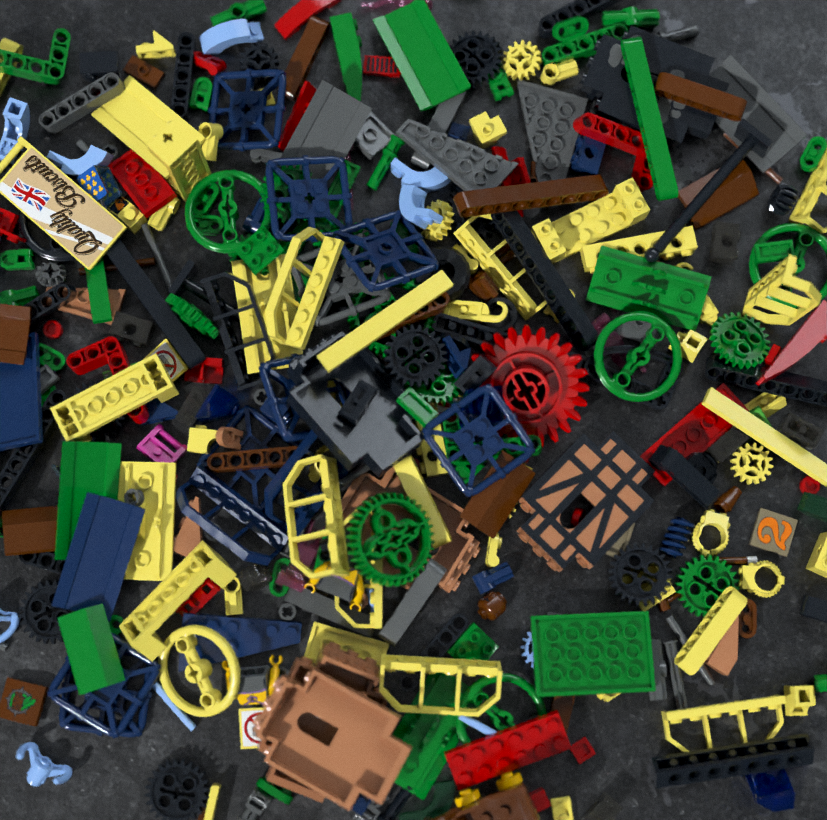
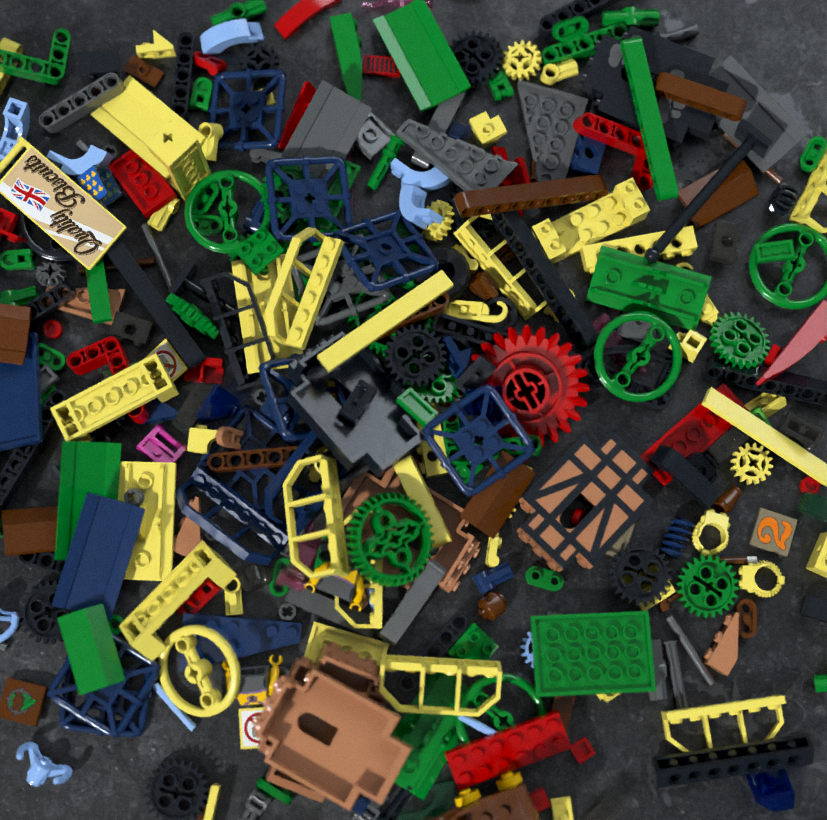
light yellow slope [108,196,148,235] -> none
reddish brown beam [276,15,330,102] -> none
light yellow beam [674,586,747,675] -> none
light yellow plate [741,255,822,325] -> none
light yellow brick [784,685,816,716] -> none
none -> green plate [525,566,564,591]

